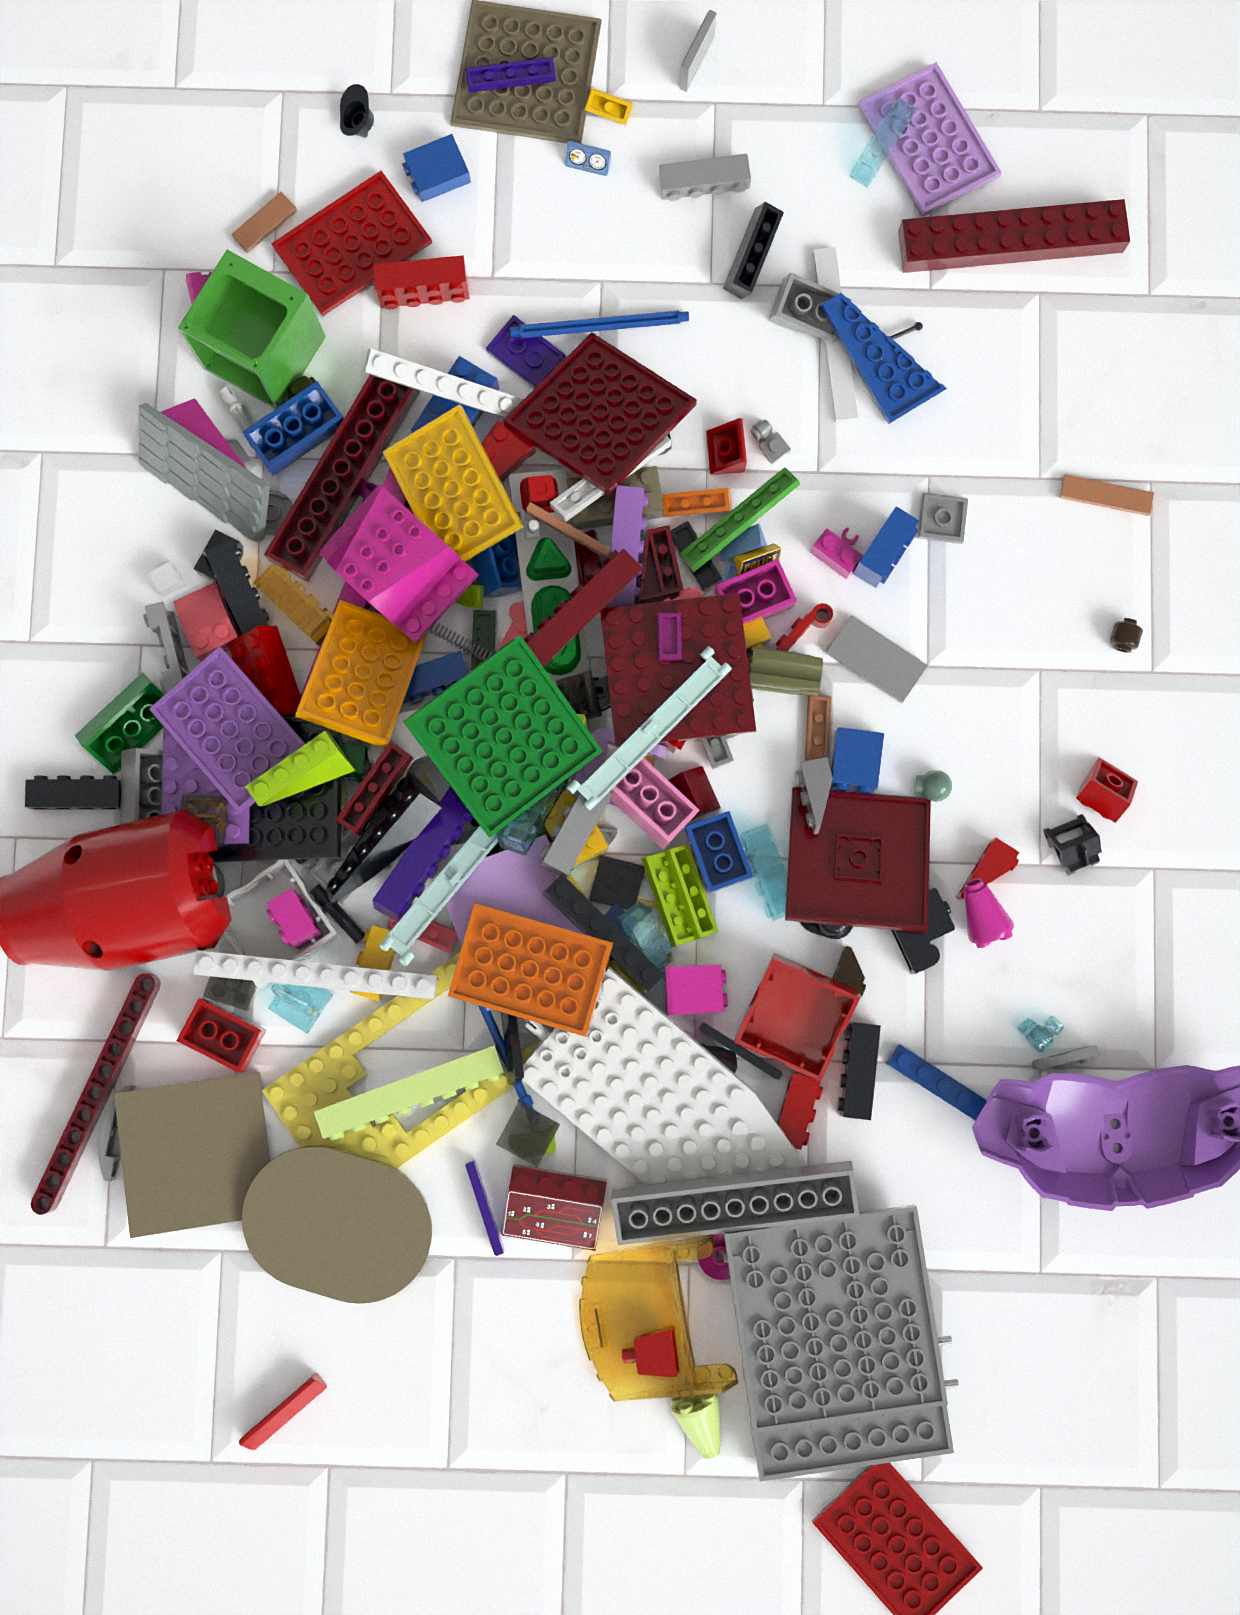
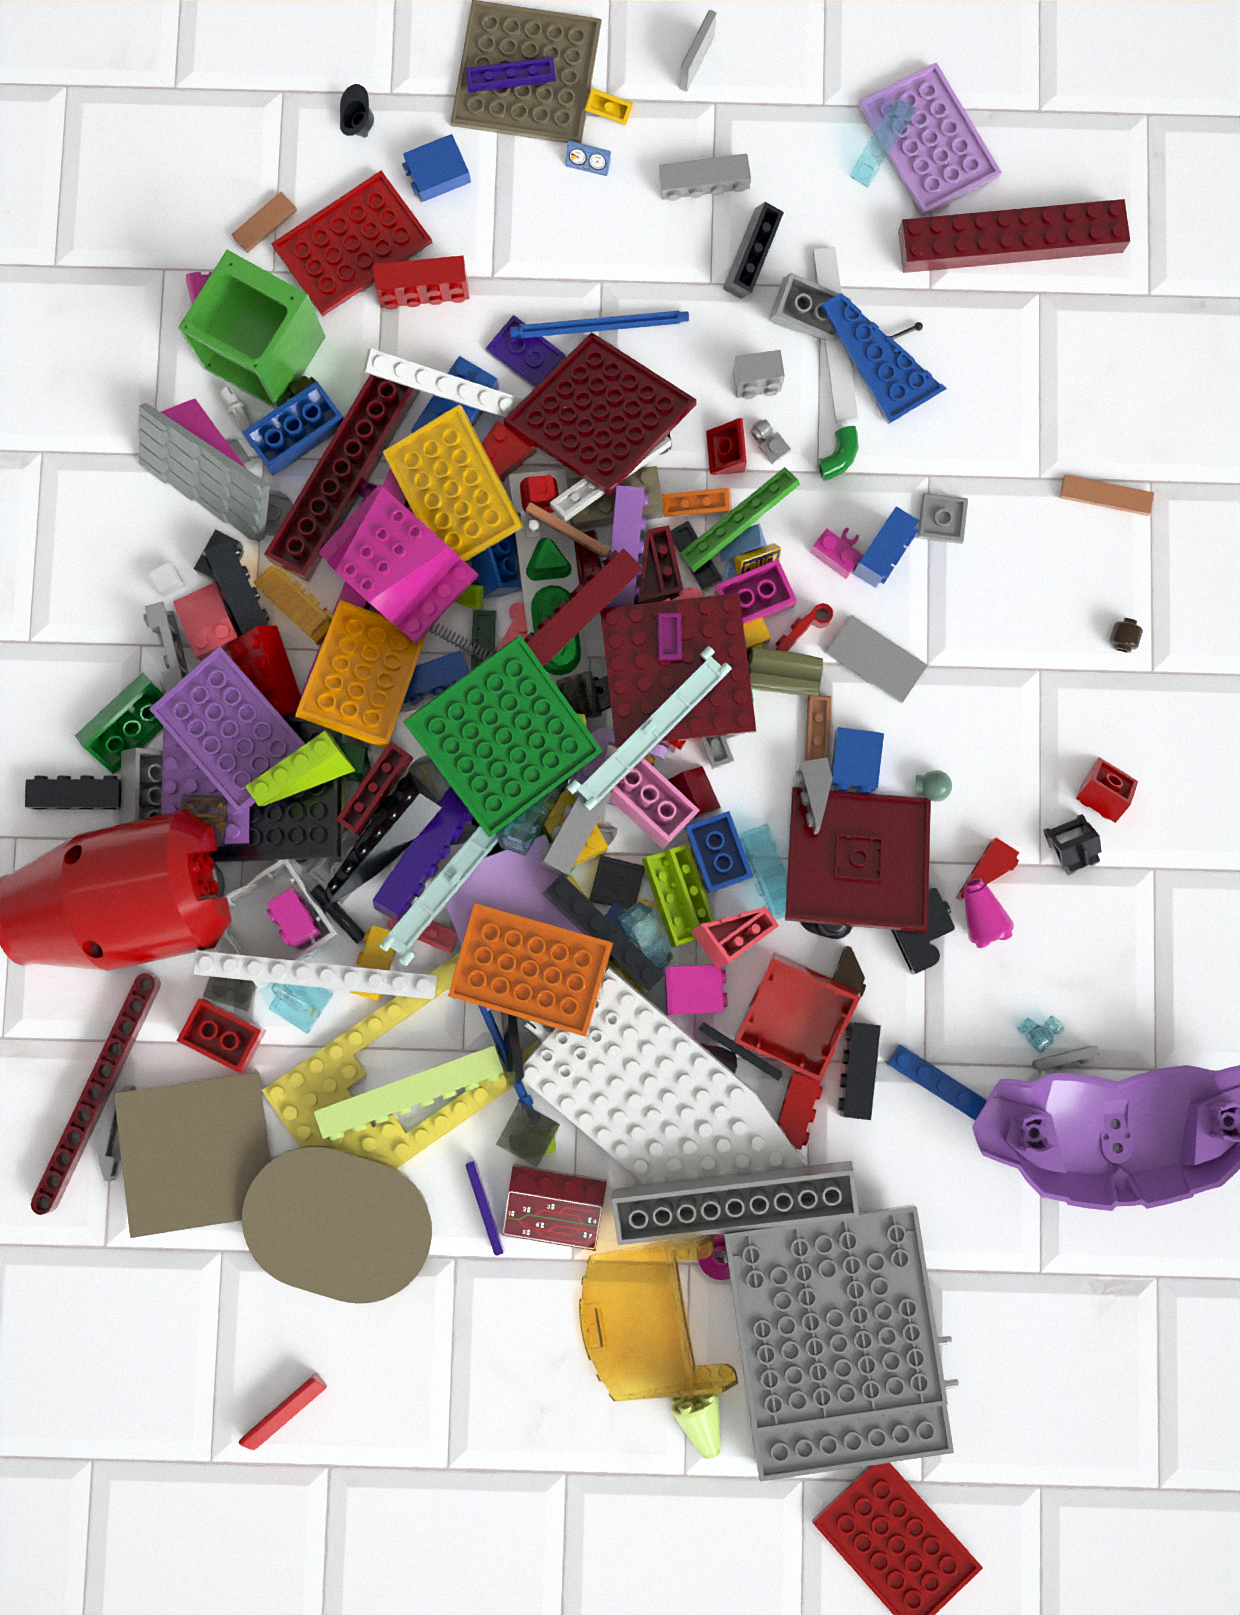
red torso [622,1326,680,1377] -> none
none -> coral wedge [691,907,779,970]
none -> light grey brick [733,350,785,399]
none -> green cylinder [818,426,859,481]

